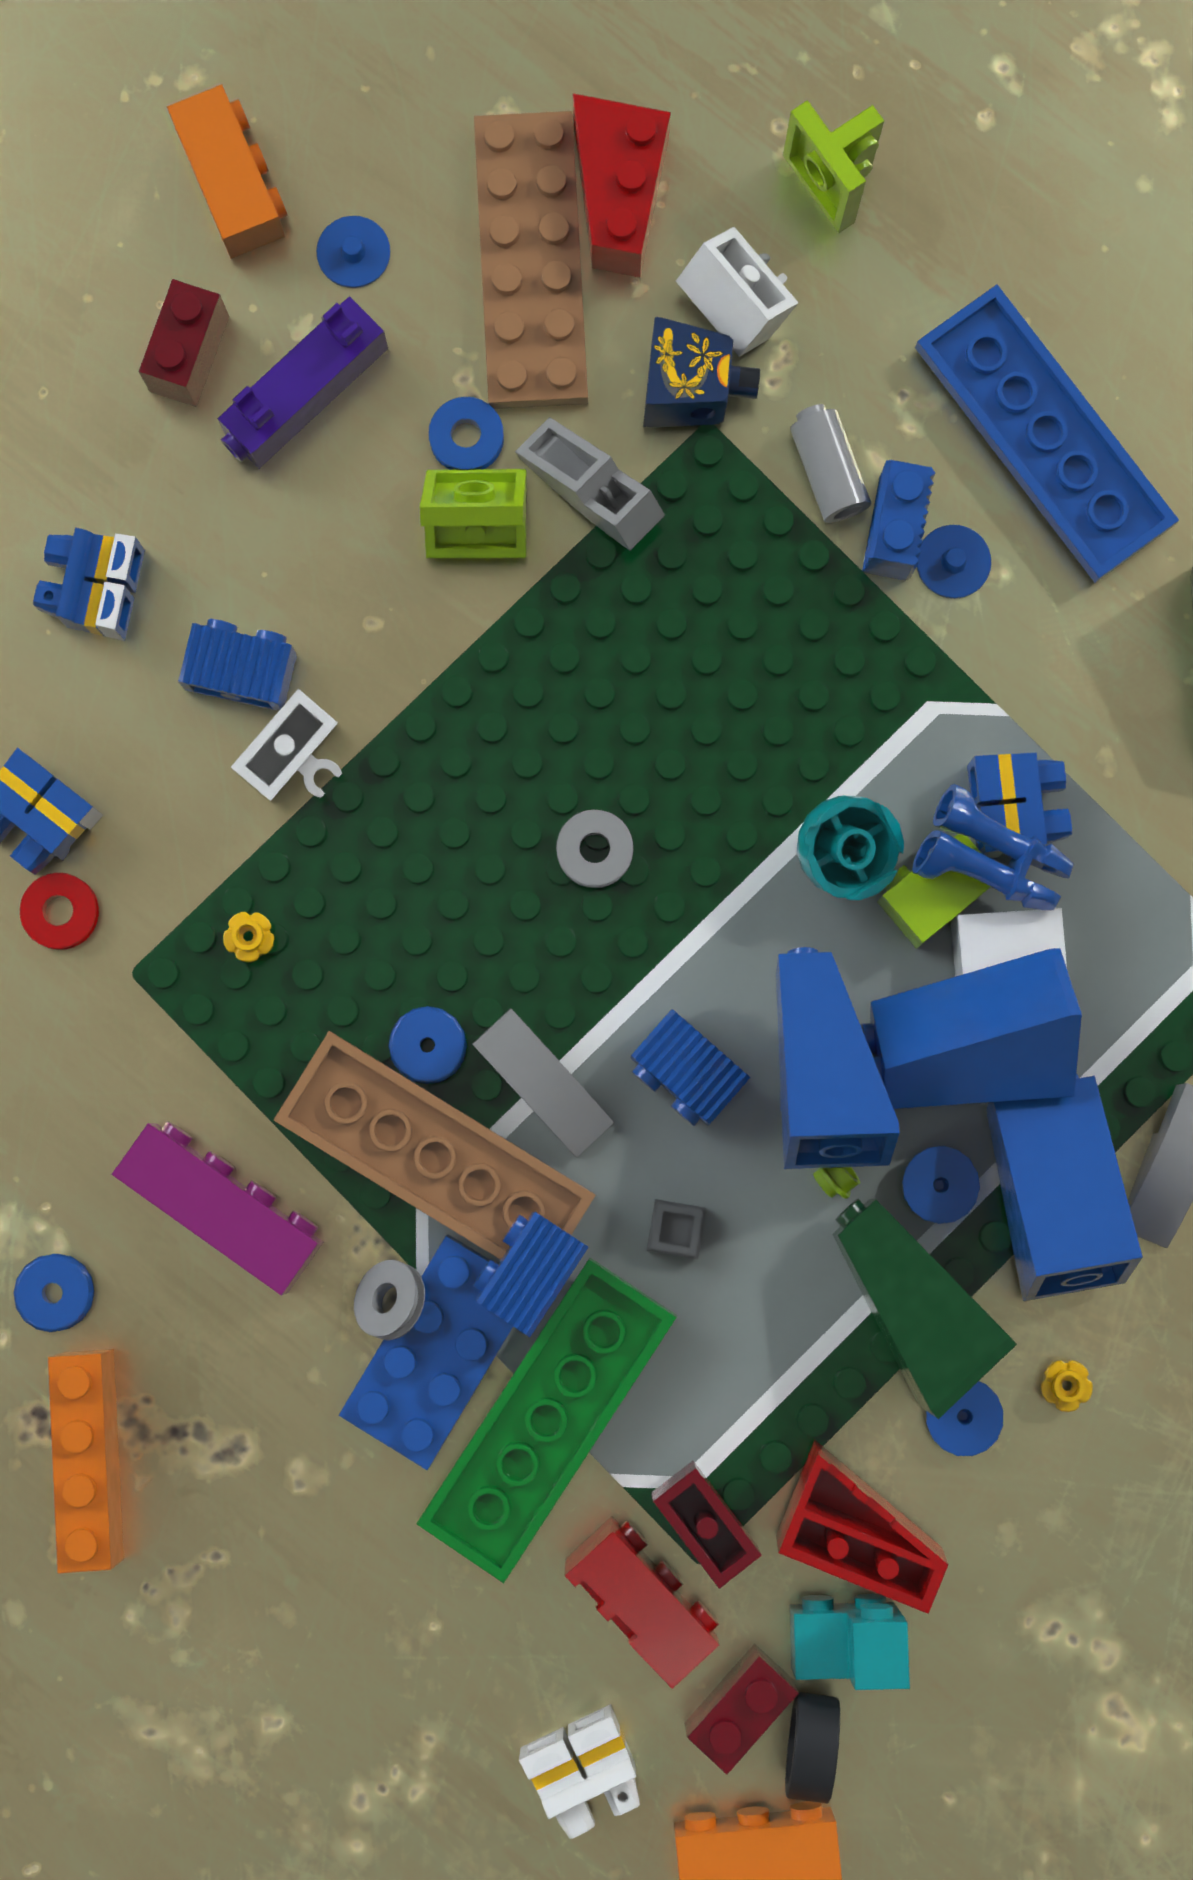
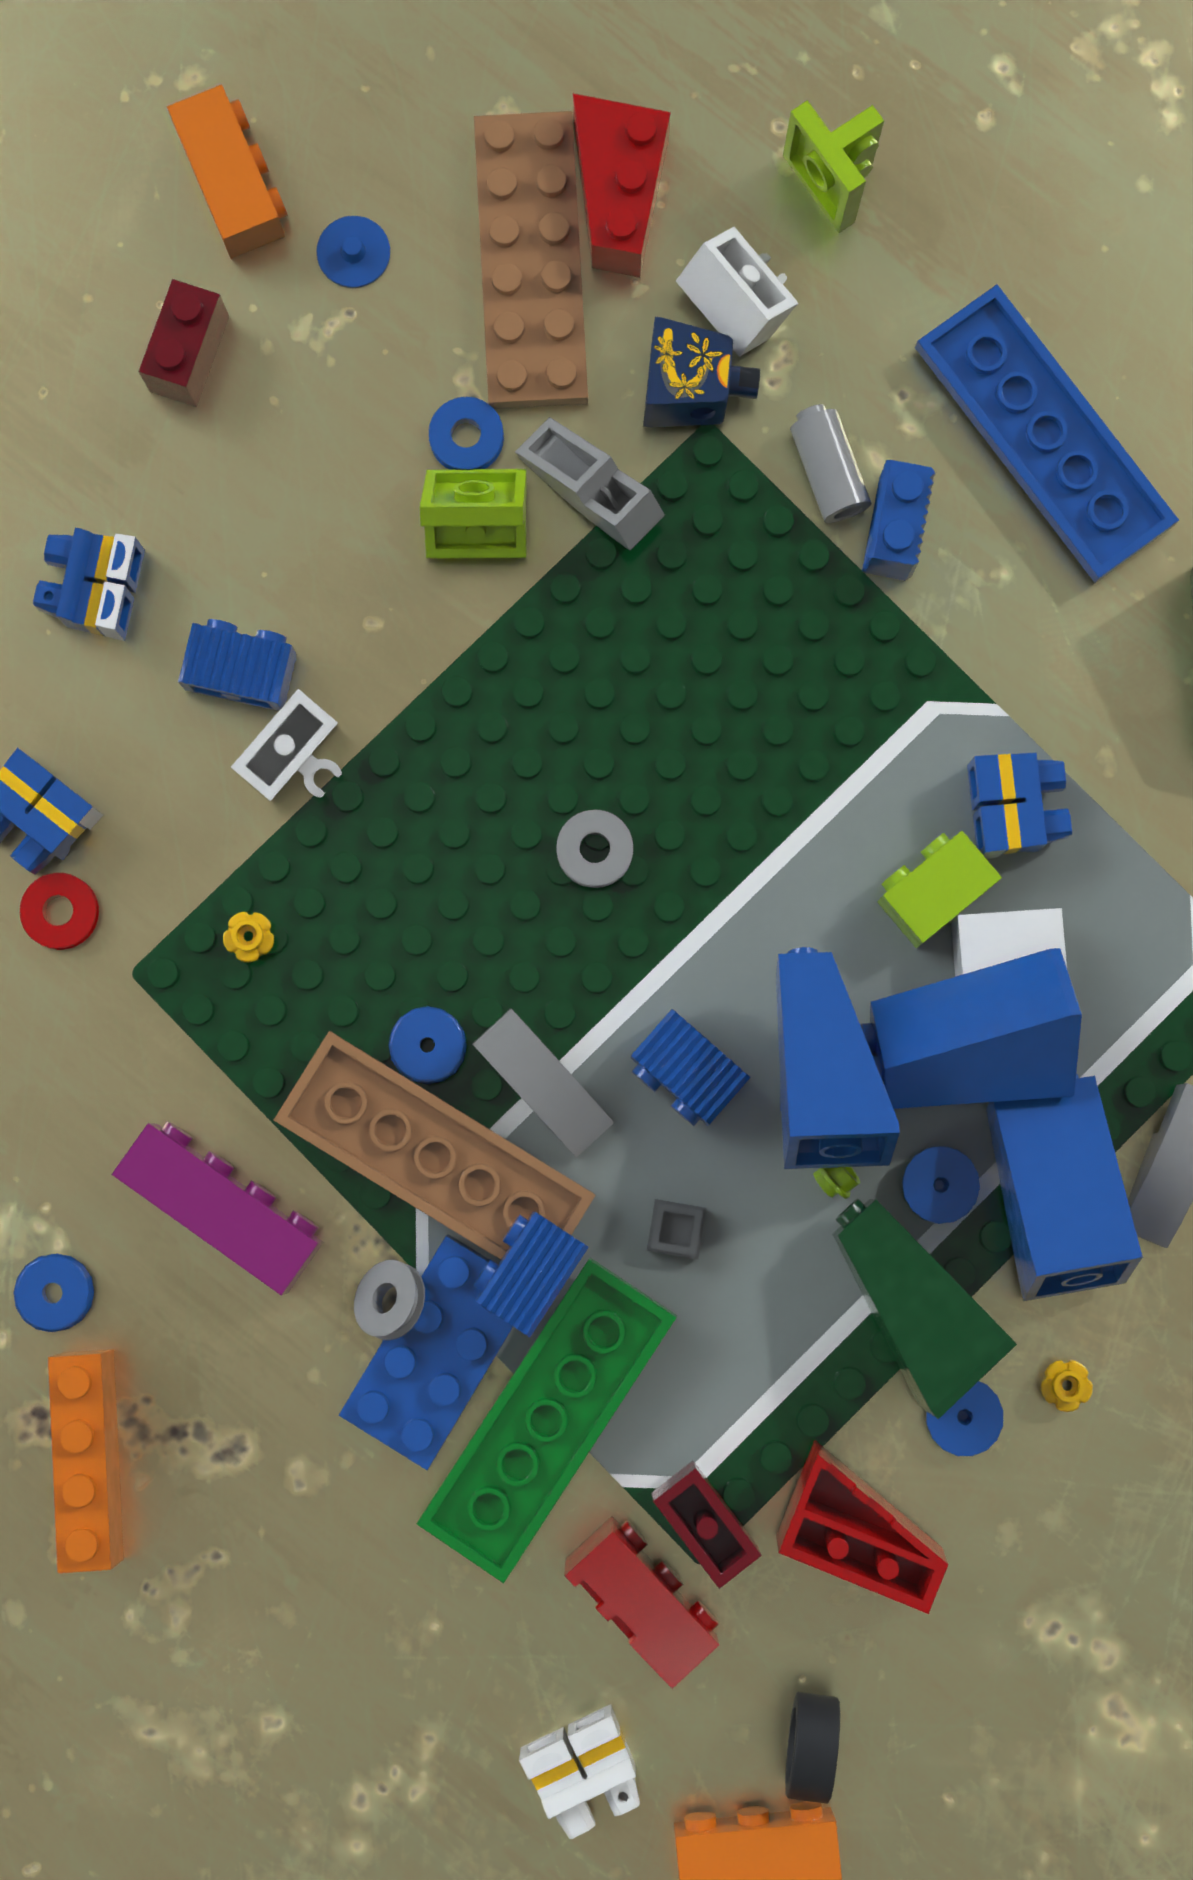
dark purple brick [217,296,388,469] -> none
dark red brick [685,1643,799,1775] -> none
teal brick [789,1594,910,1690] -> none
teal cylinder [797,795,904,900] -> none
blue piece [912,784,1074,911] -> none
blue piece [917,525,991,598] -> none

